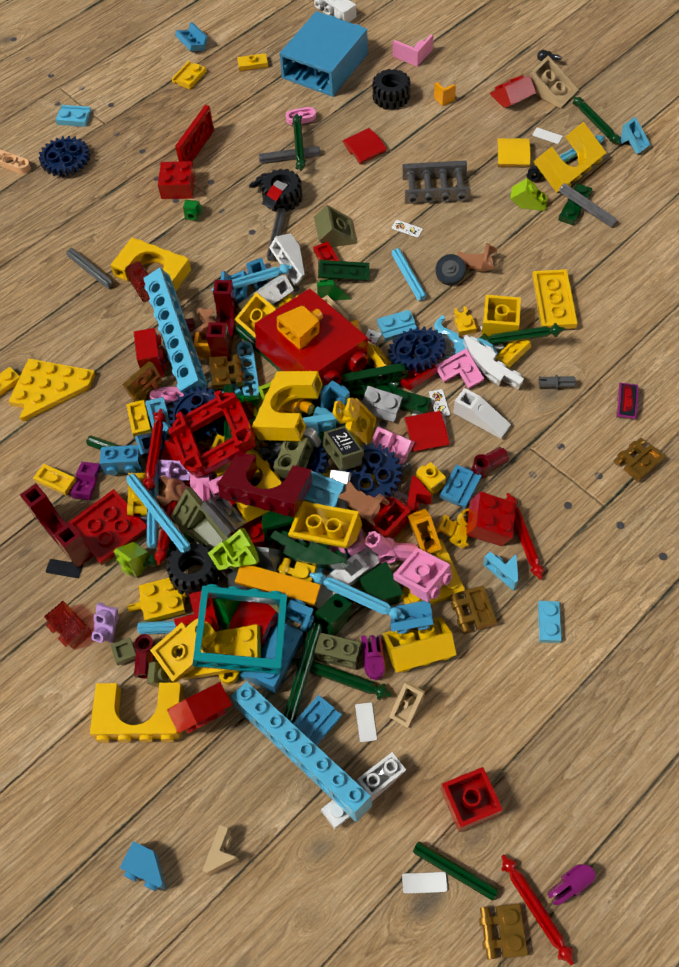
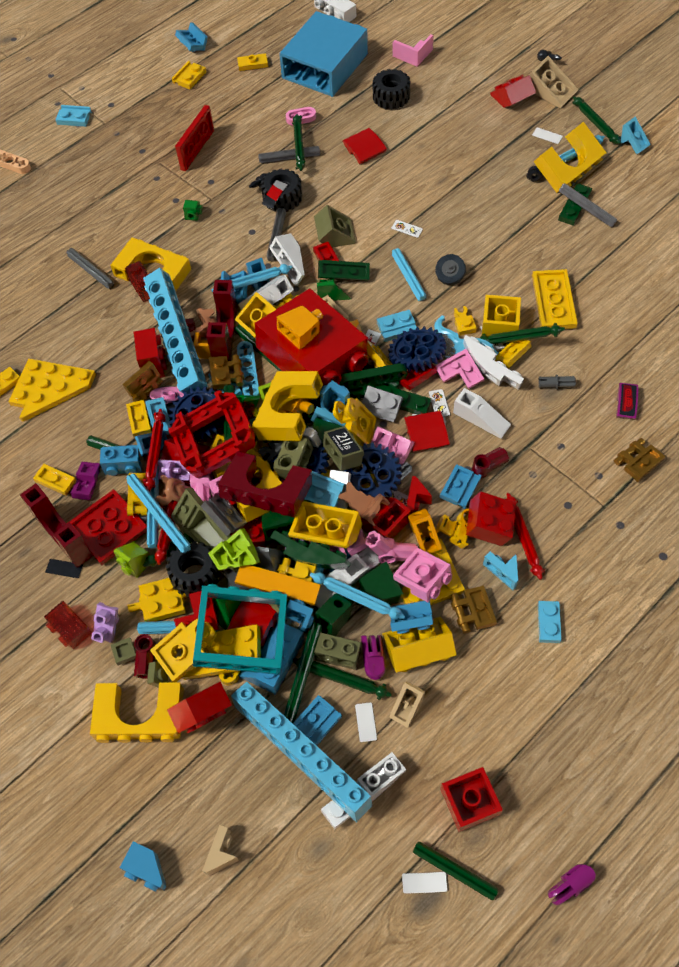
dark blue gear [38,135,91,177] -> none
red brick [158,161,195,199] -> none
medium azure slope [303,413,337,438] -> none
flat silver fence [402,160,470,204] -> none
yellow brick [416,462,446,496] -> none
light orange panel [434,82,456,106] -> none
nougat hair [457,243,497,272] -> none
pearl gold plate [479,904,528,960] -> none
yellow slope [497,138,530,167] -> none
red wheel [501,854,574,965] -> none
lime slope [510,178,548,211] -> none

